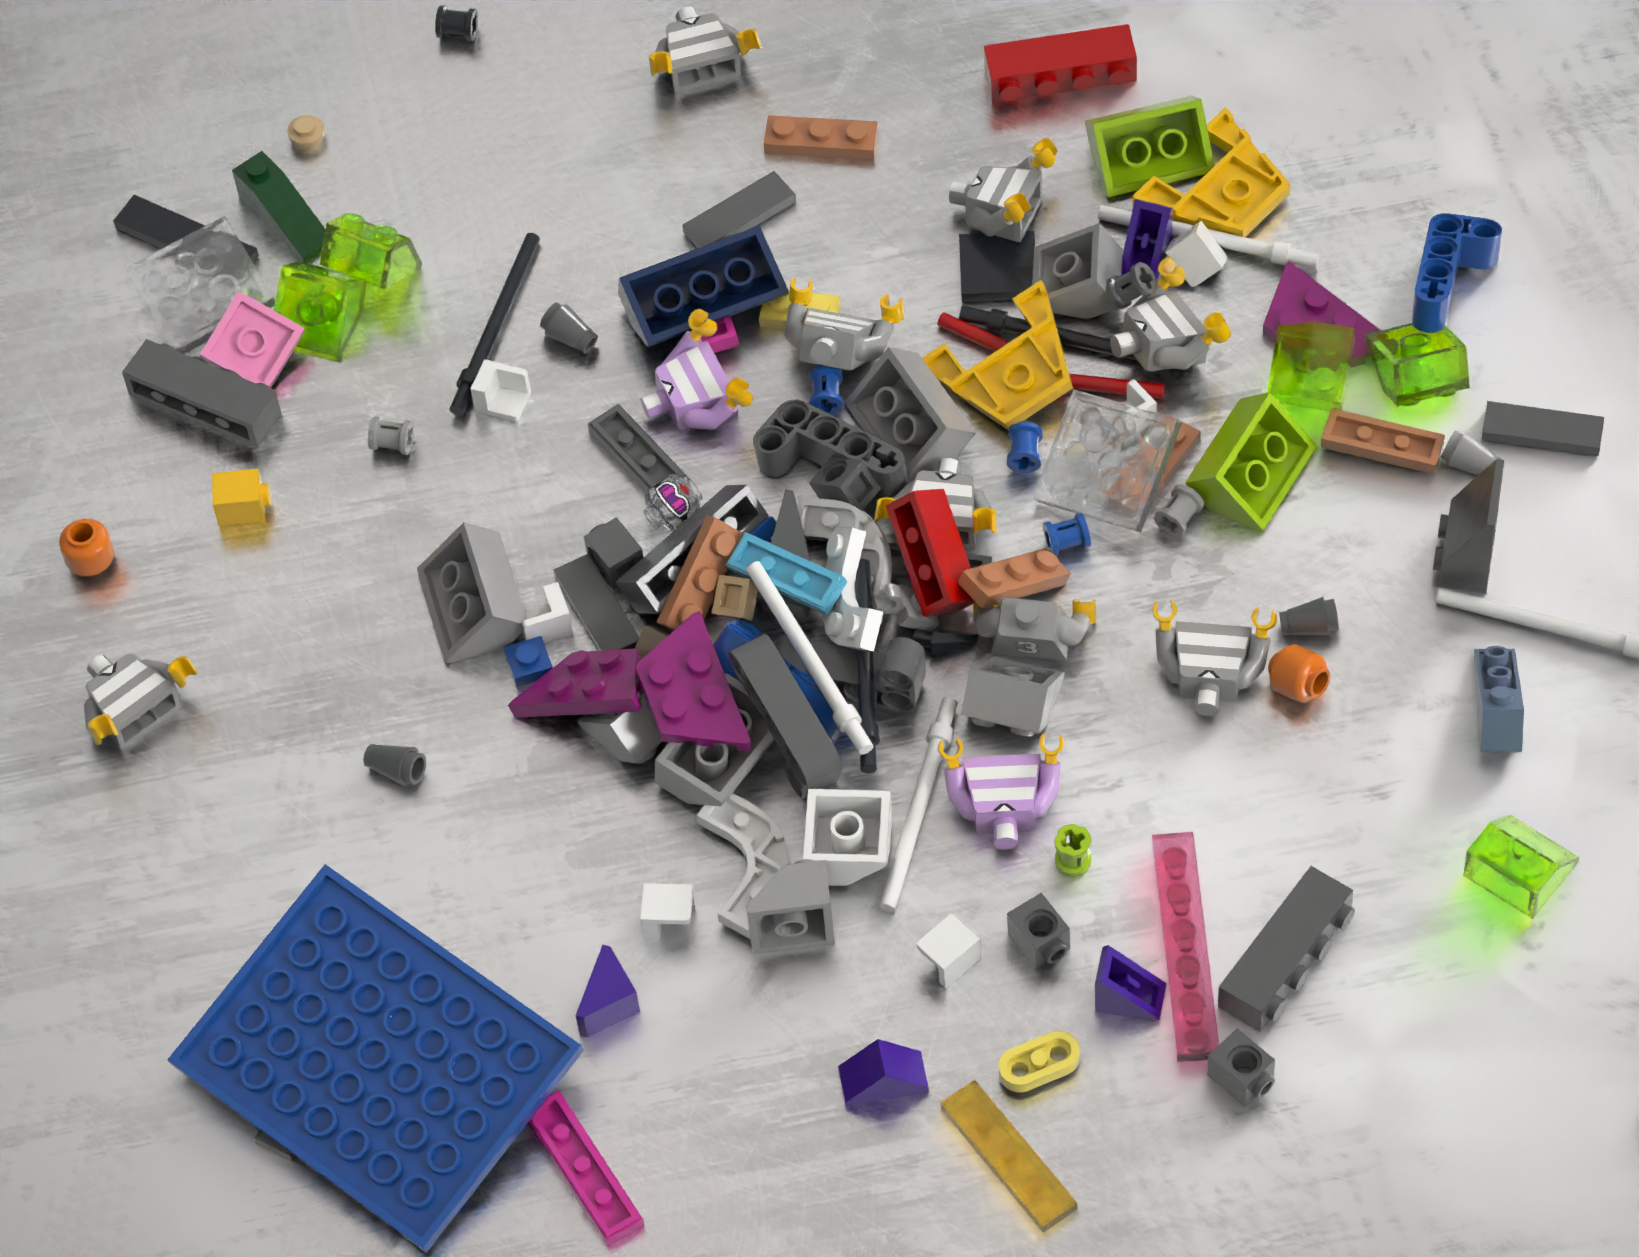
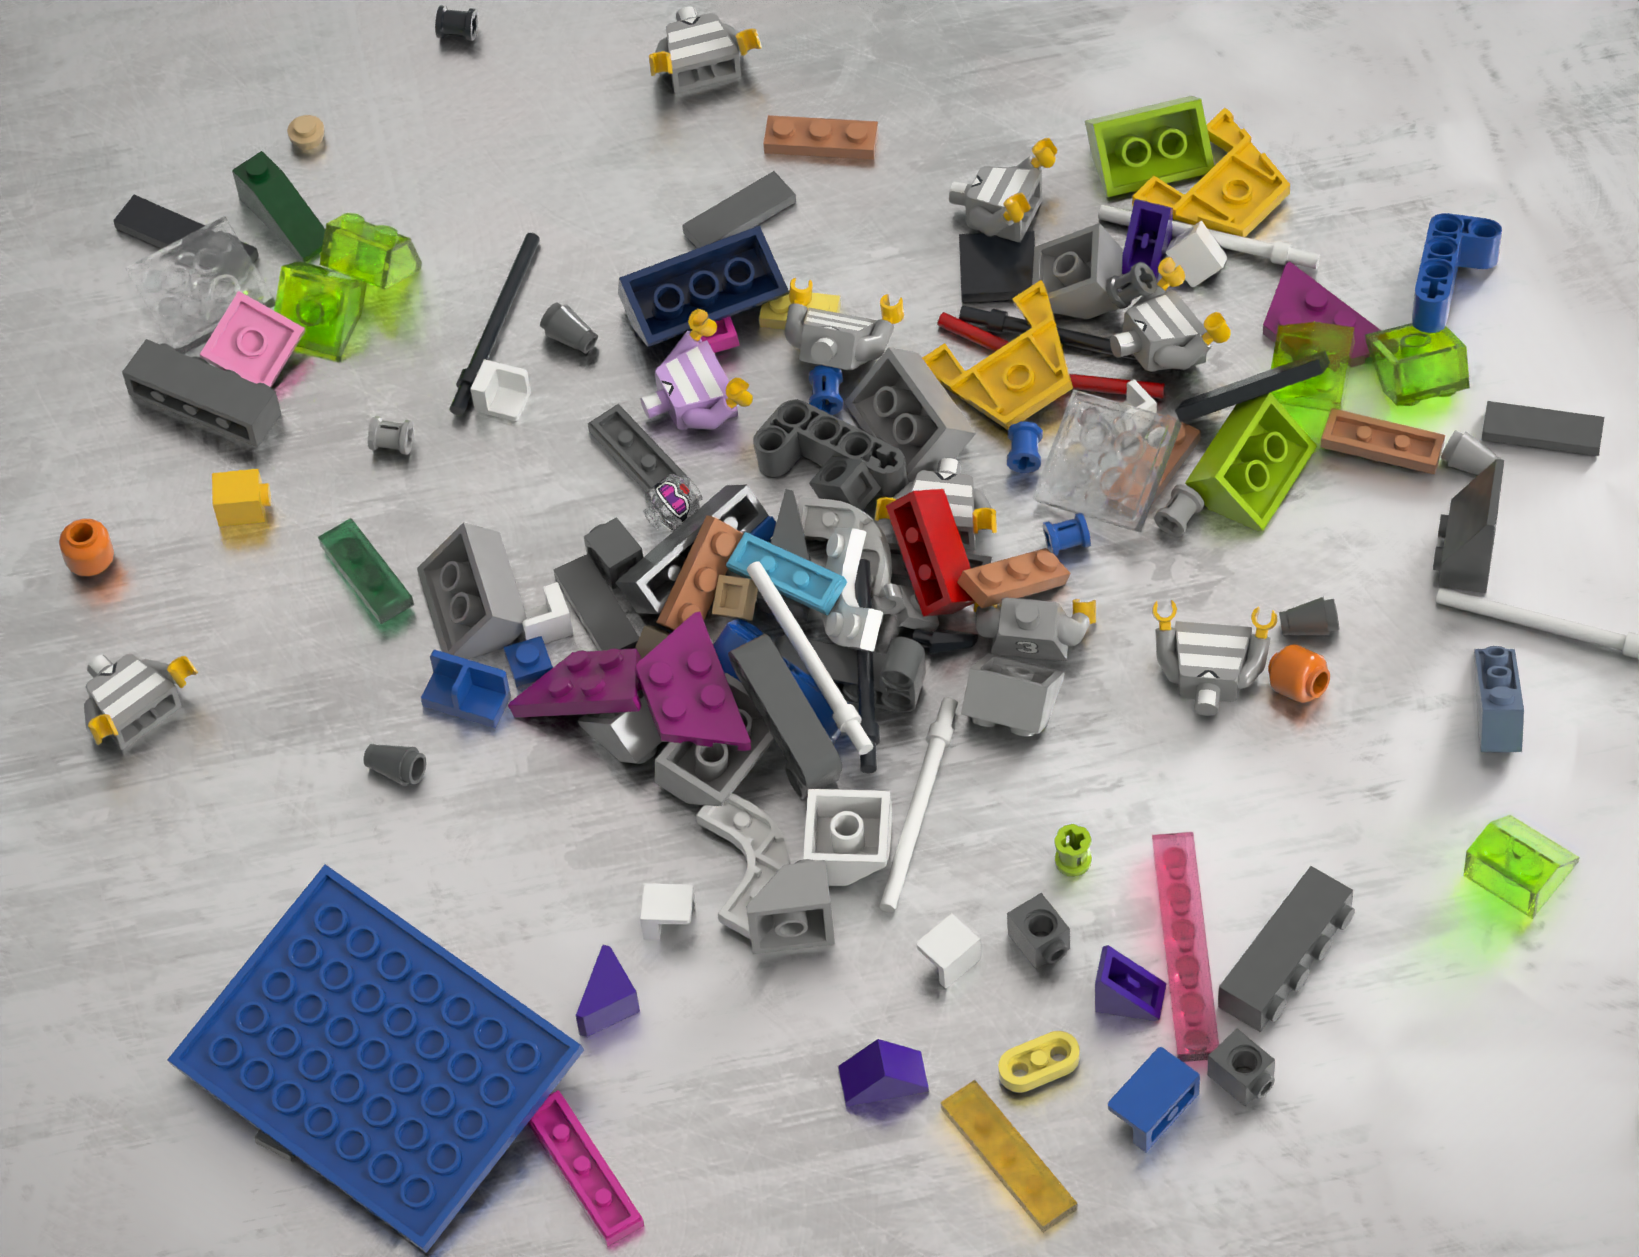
lavender torso [937,733,1065,850] -> none
red brick [984,24,1137,103] -> none
none -> clear green plate [318,518,414,624]
none -> blue panel [421,650,511,729]
none -> blue panel [1108,1047,1200,1153]
none -> black tile [1175,350,1330,423]

